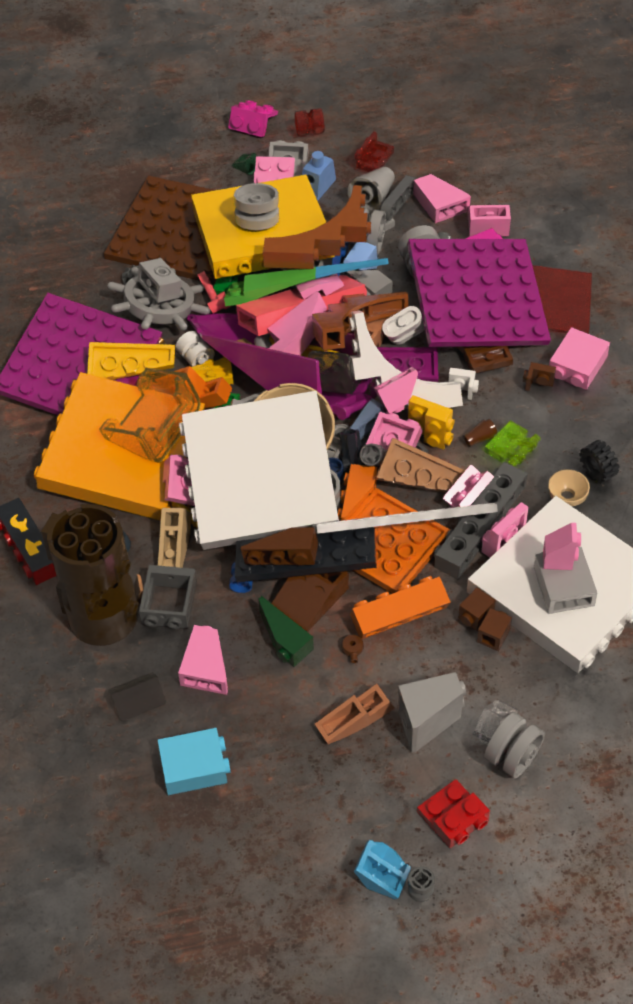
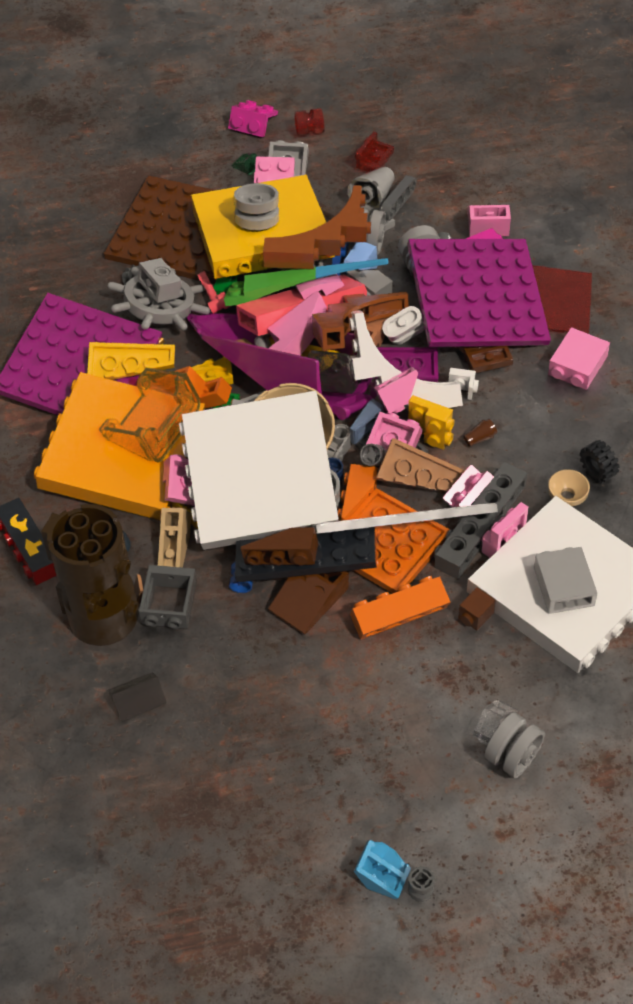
medium azure brick [158,728,231,795] -> none
white wheel [176,331,215,367] -> none
bright pink slope [178,625,228,695] -> none
dark green slope [258,596,314,667] -> none
medium blue torso [302,151,336,201] -> none
nougat slope [315,684,395,744] -> none
black piece [340,429,366,475] -> none
reddish brown piece [341,635,364,664] -> none
light grey slope [397,672,466,753] -> none
bright pink slope [413,174,471,223] -> none
red plate [417,779,490,849] -> none
reddish brown brick [477,608,512,652] -> none
clear neon green plate [484,420,541,467] -> none
reddish brown bracket [522,362,556,391] -> none
bright pink slope [543,523,581,570] -> none

